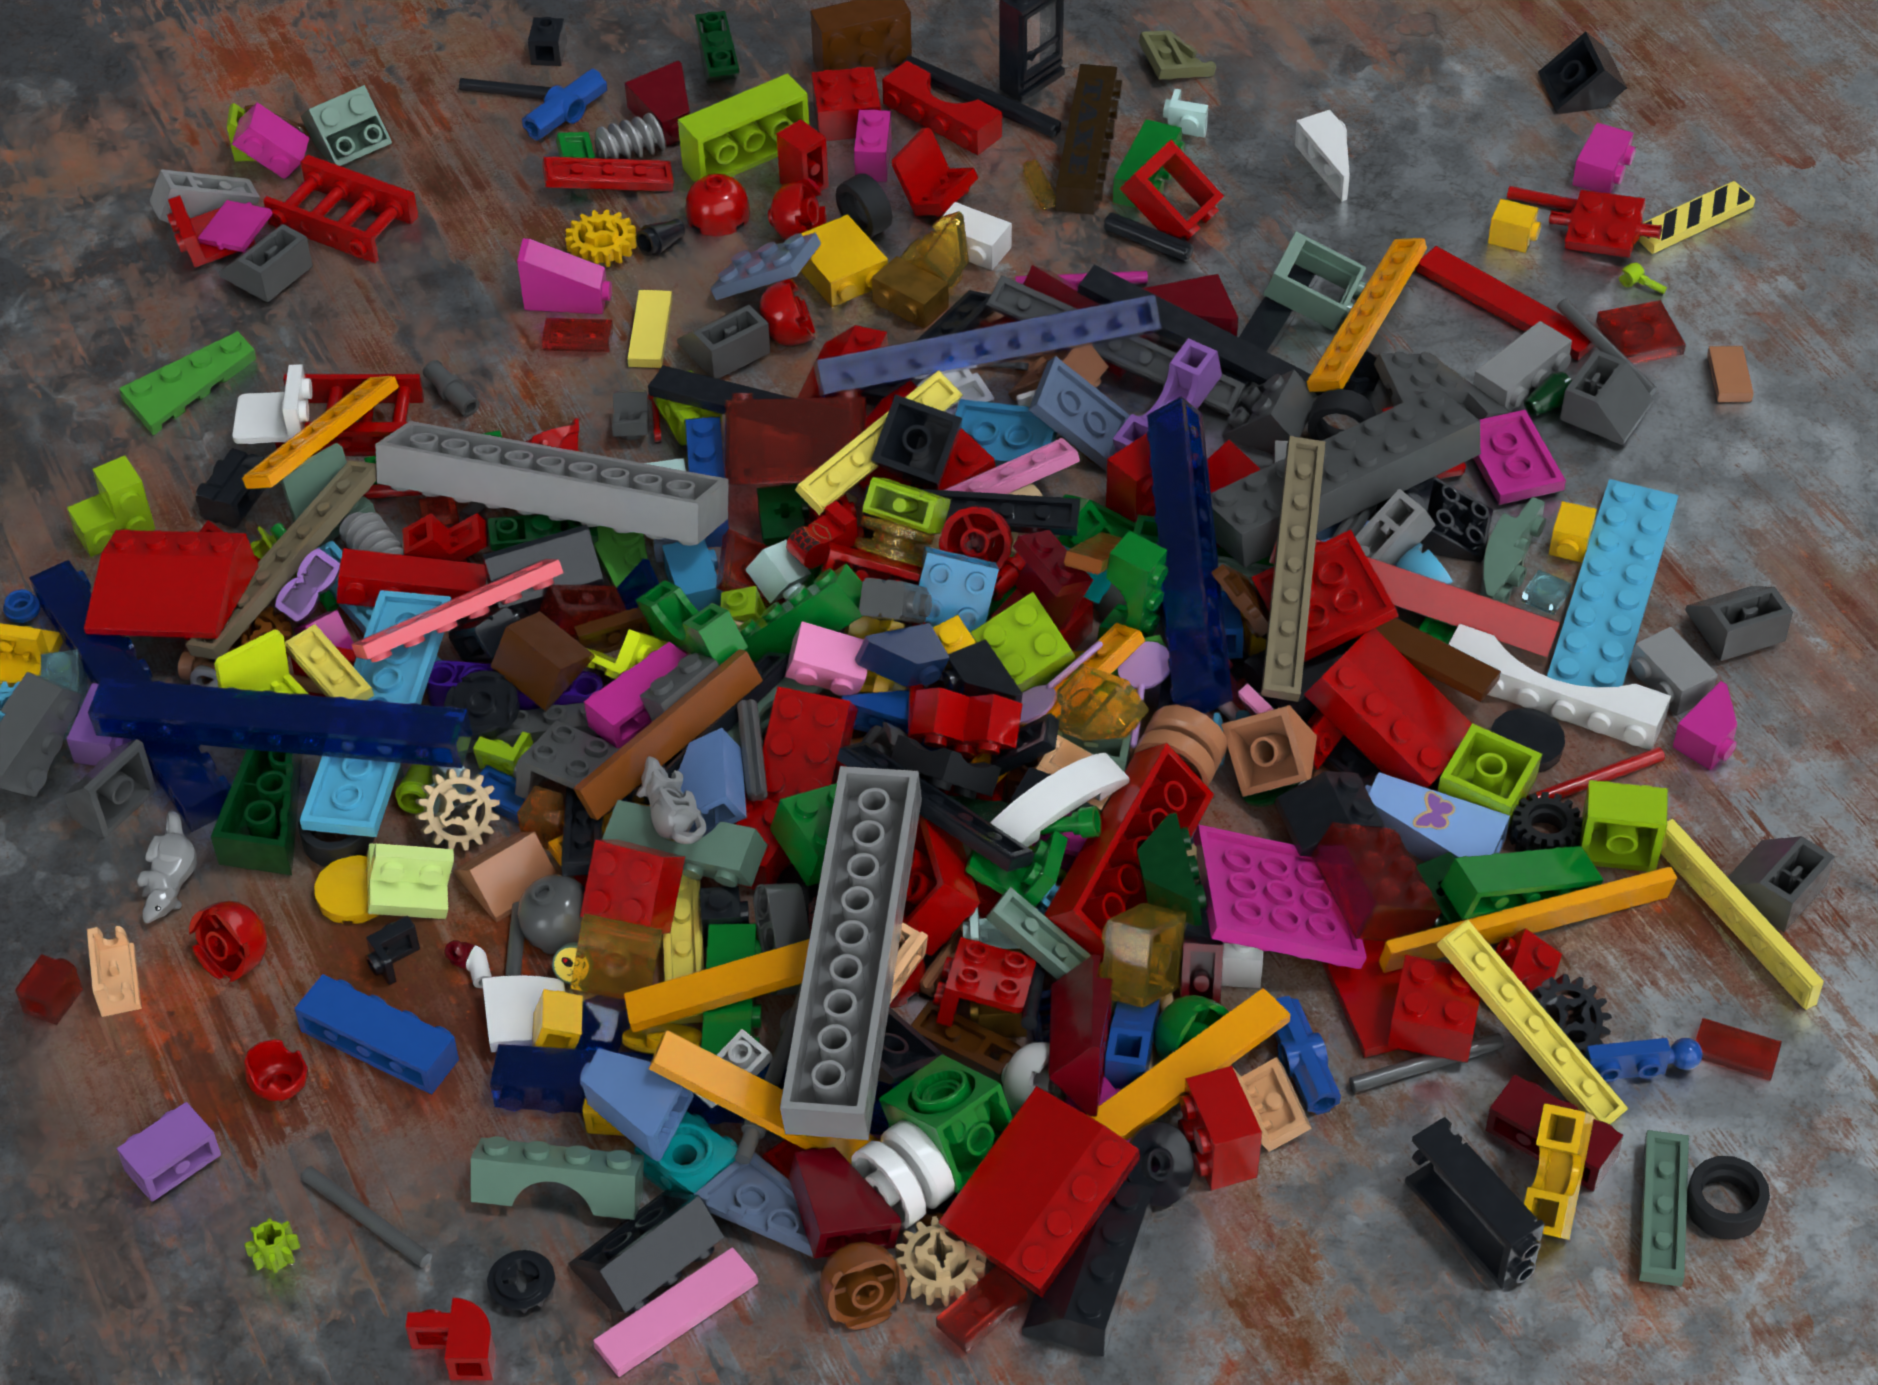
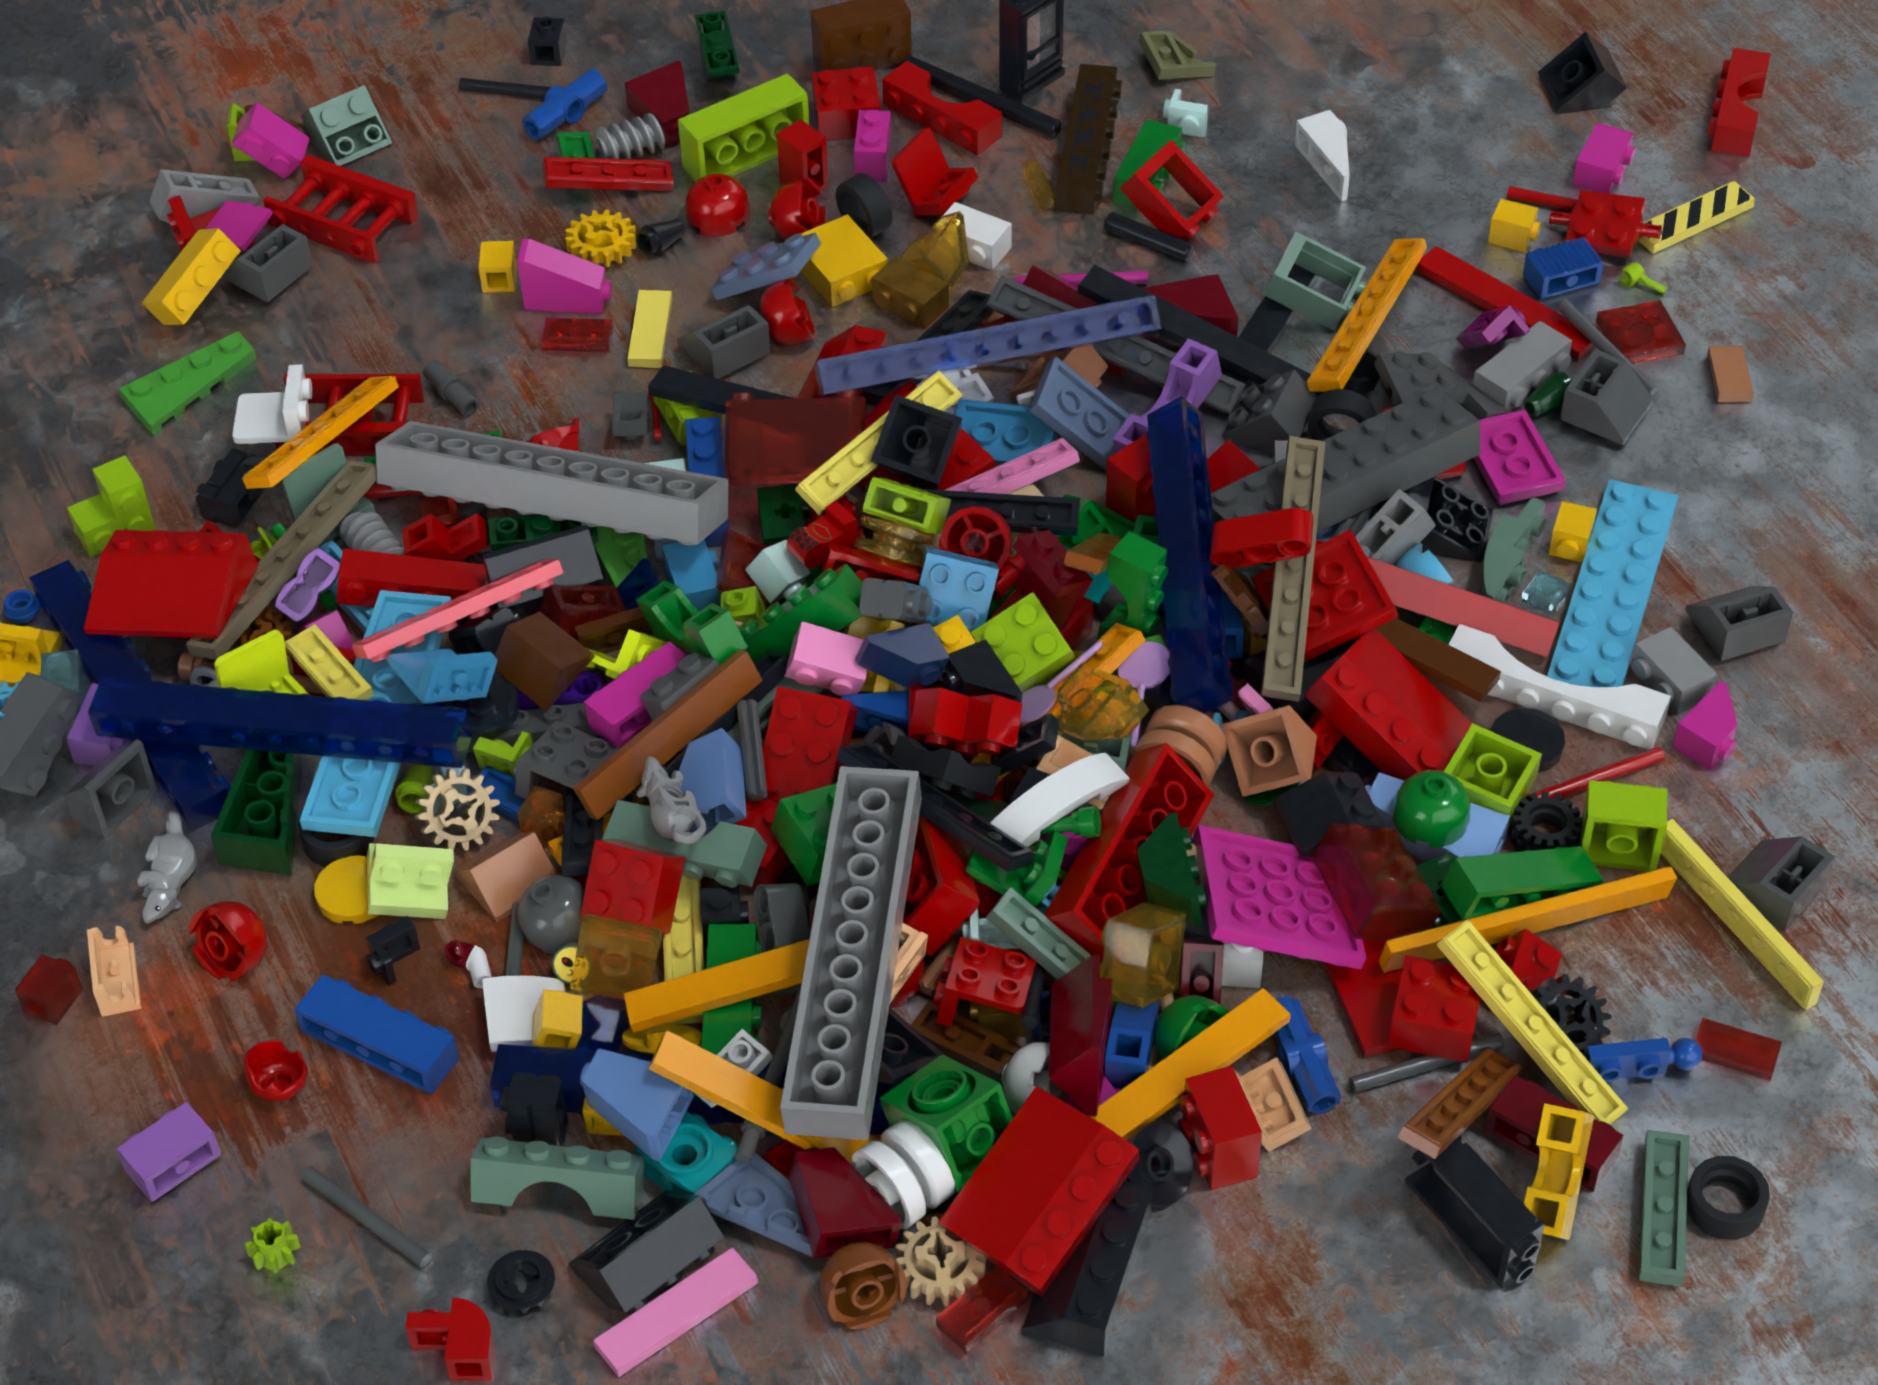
none -> yellow brick [142,228,241,325]
none -> dark azure bracket [387,649,498,704]
none -> yellow brick [479,241,517,293]
none -> black brick [500,1072,570,1146]
none -> red beam [1209,508,1314,569]
none -> green cylinder [1392,770,1470,848]
none -> dark orange tile [1398,1047,1523,1159]
none -> magenta bracket [1456,305,1530,349]
none -> blue brick [1523,237,1604,299]
none -> red arch [1707,47,1771,157]

